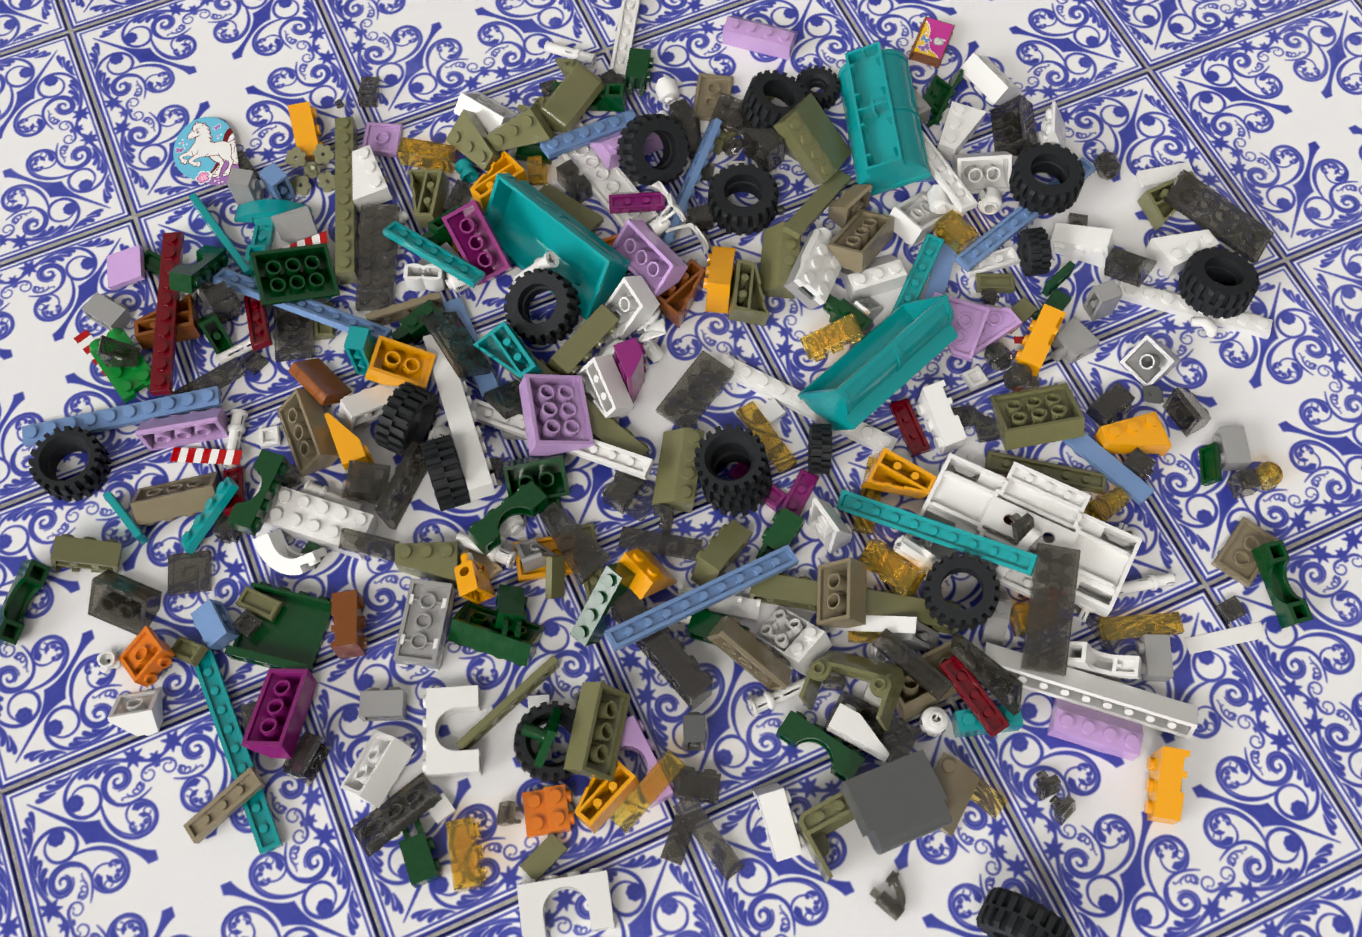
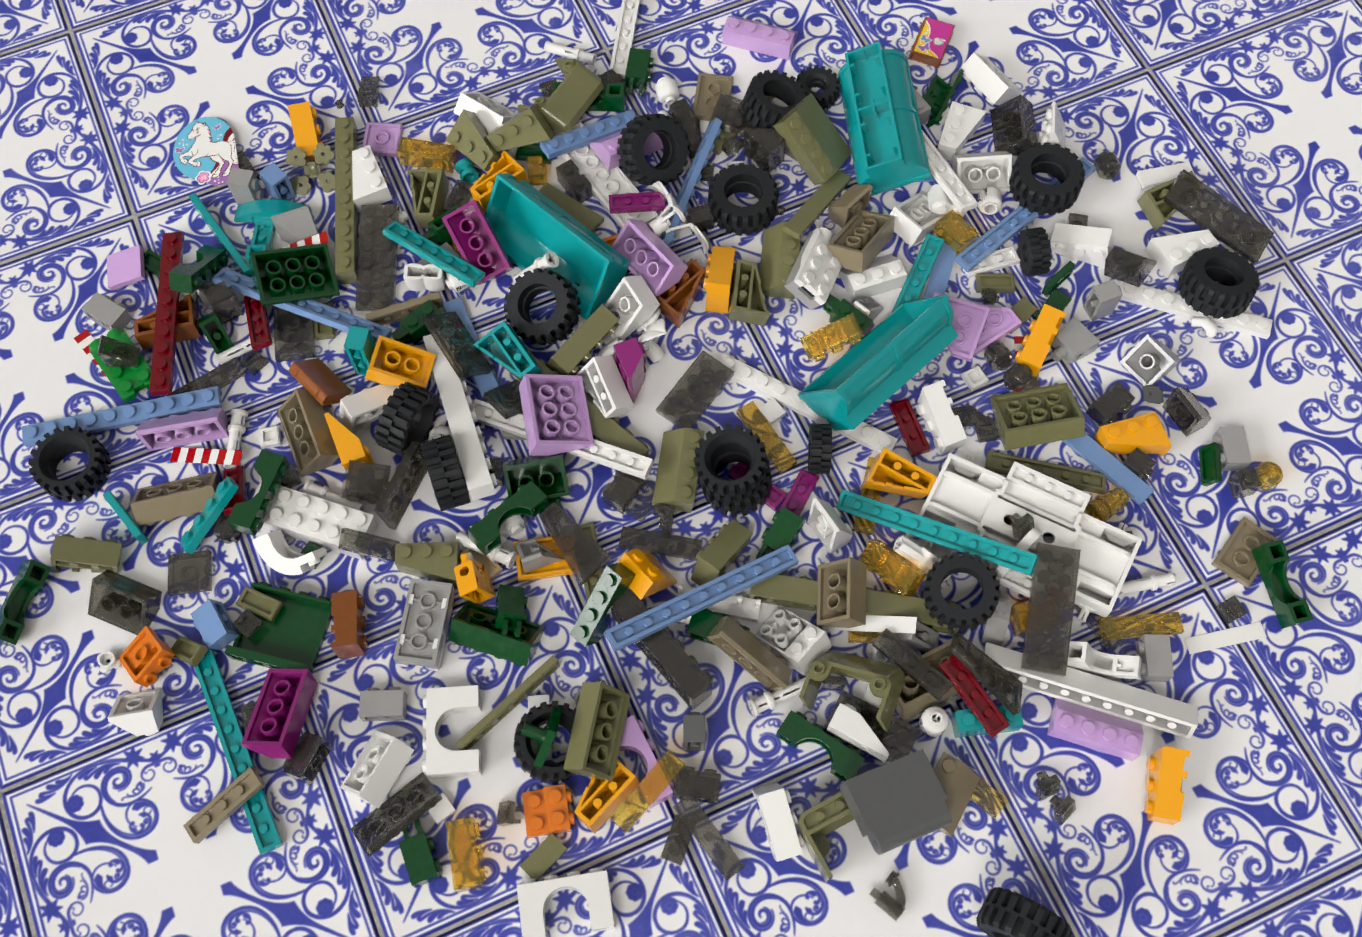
olive tile [545,555,565,599] -> none

